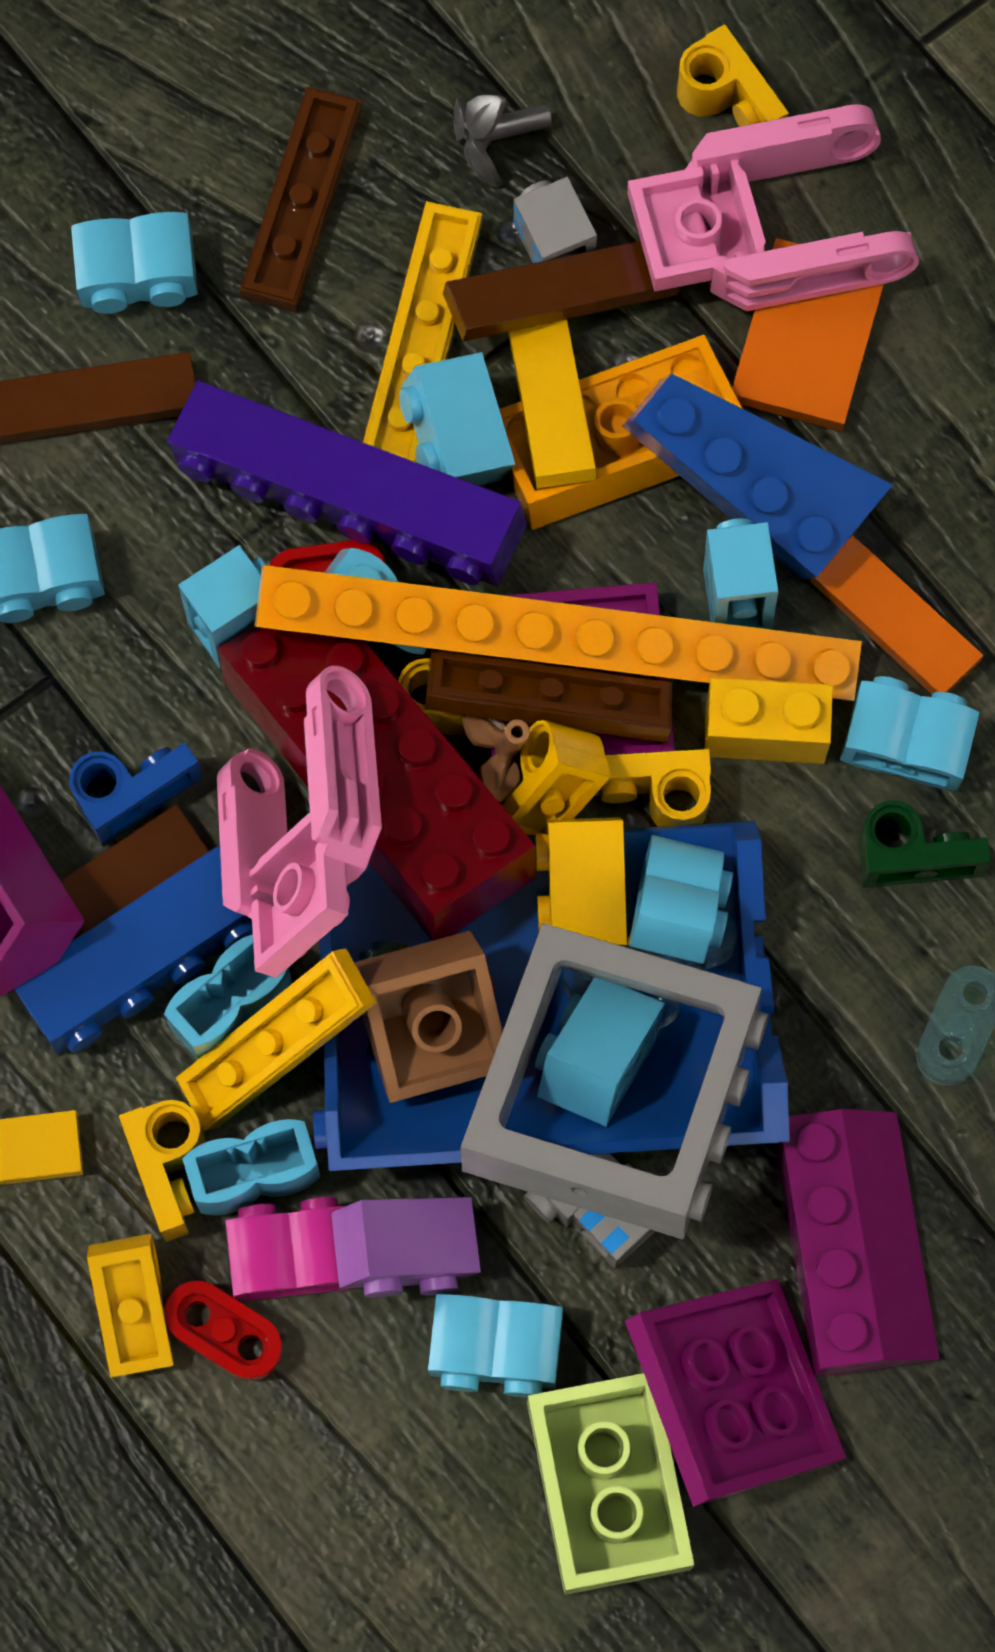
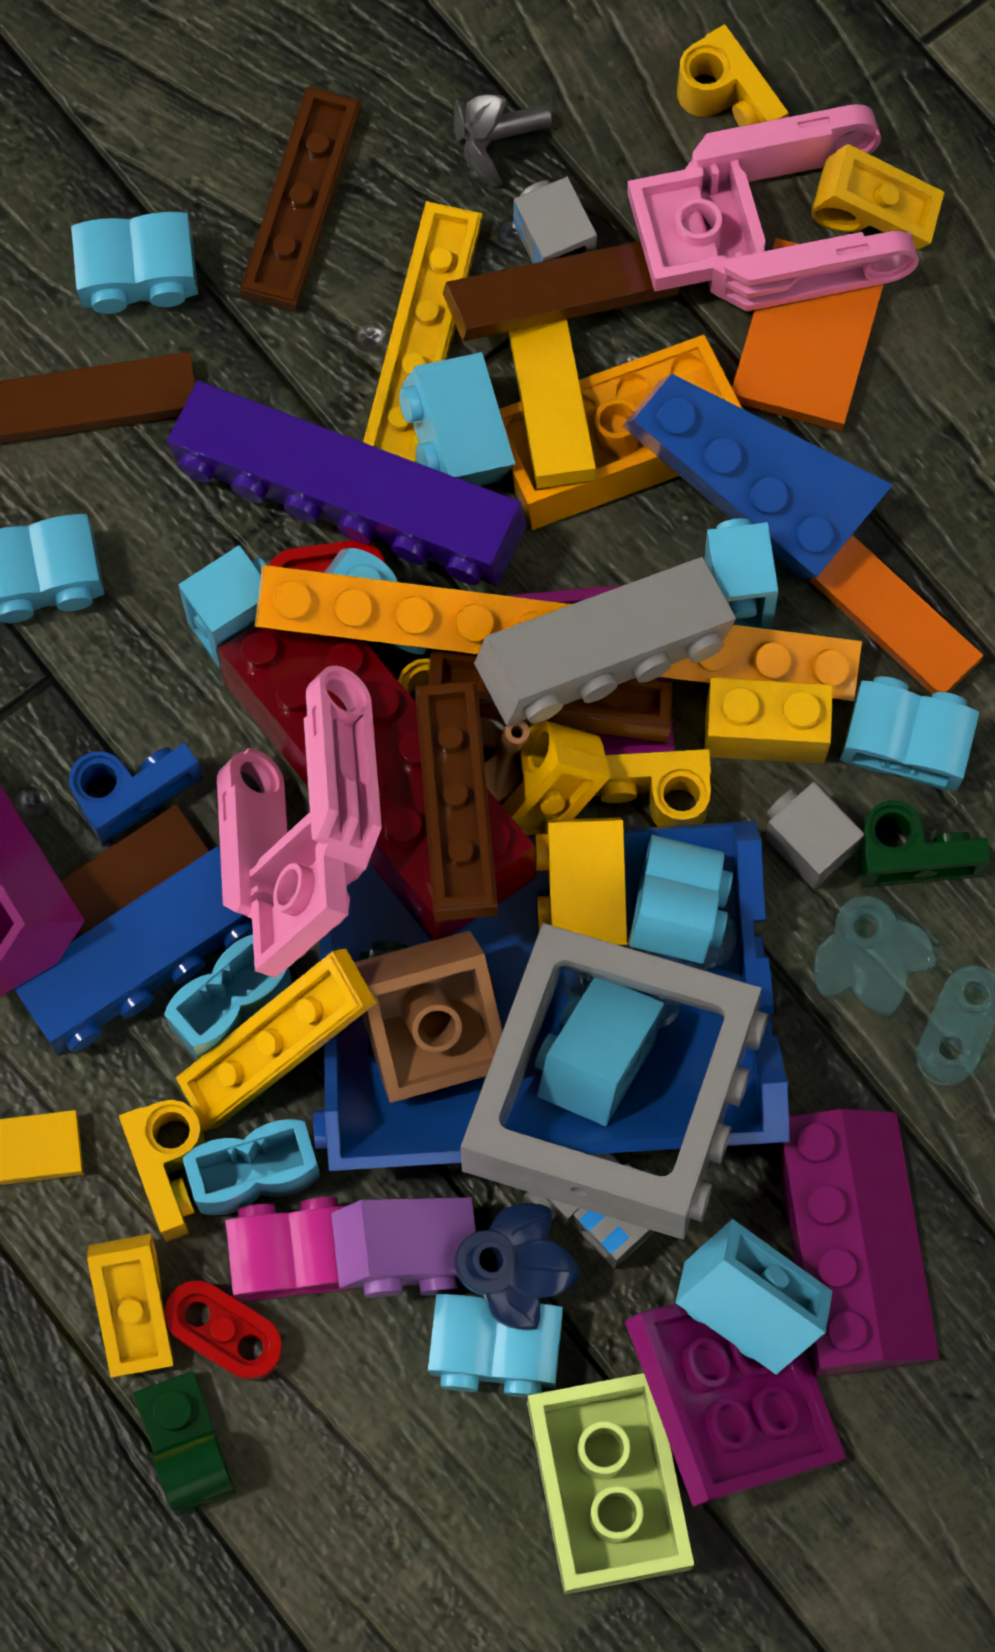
none -> dark green plate [133,1371,236,1516]
none -> reddish brown tile [415,681,498,921]
none -> dark blue plate [455,1203,581,1330]
none -> light grey brick [474,557,736,726]
none -> medium azure brick [675,1219,832,1375]
none -> light grey brick [764,782,865,890]
none -> yellow plate [811,144,945,250]
none -> clear light blue plate [814,896,936,1016]

